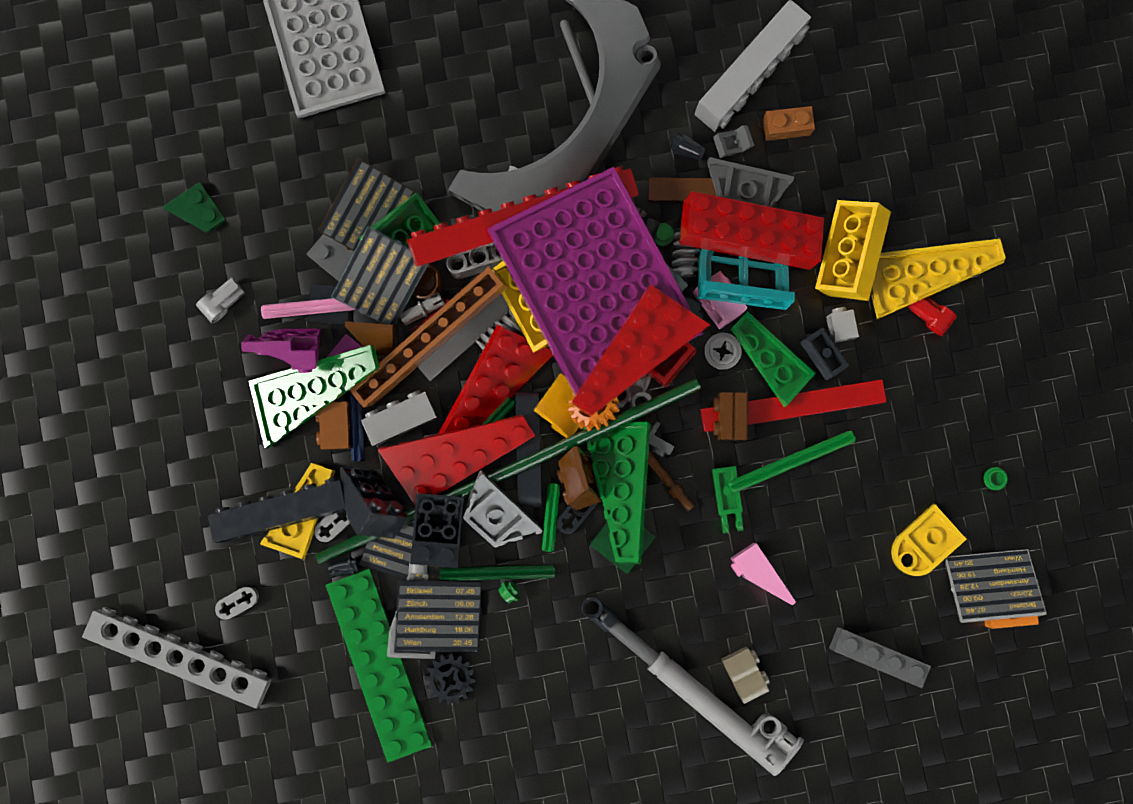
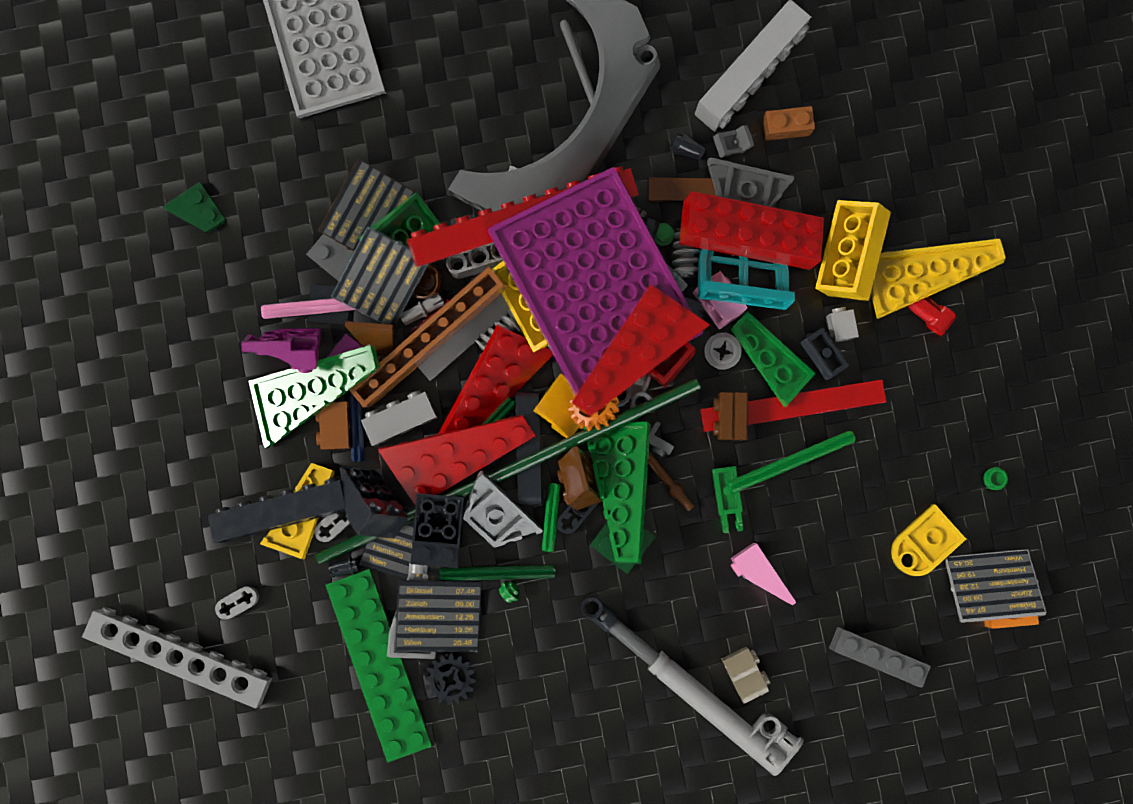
light grey piece [196,278,246,323] -> none

